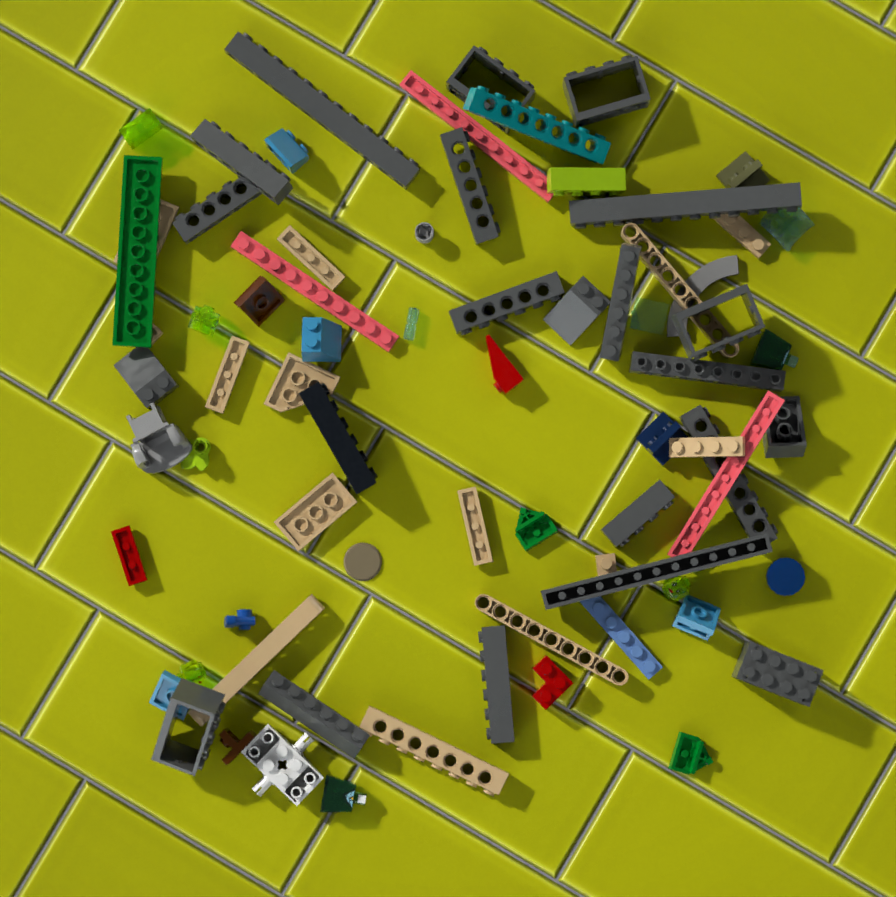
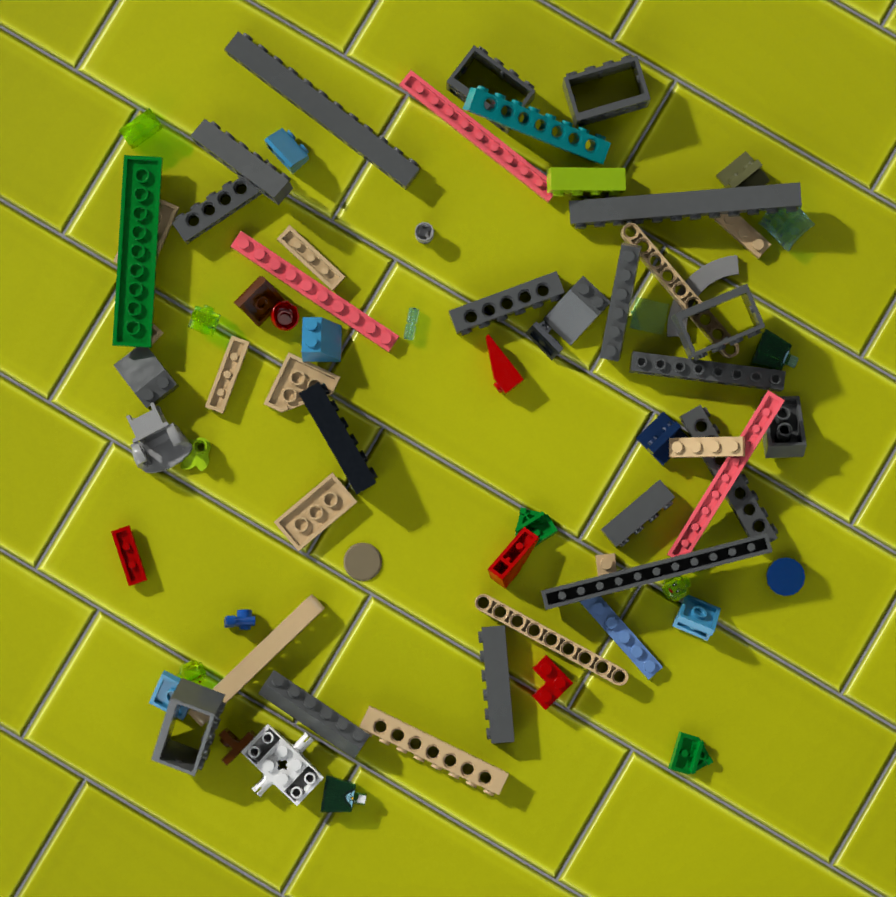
dark grey brick [440,127,501,245] -> none
tan plate [457,487,493,566] -> none
dark grey hose [731,641,824,707] -> none
none -> red hair [270,300,300,331]
none -> red slope [488,527,539,589]
none -> black hinge [526,321,564,360]

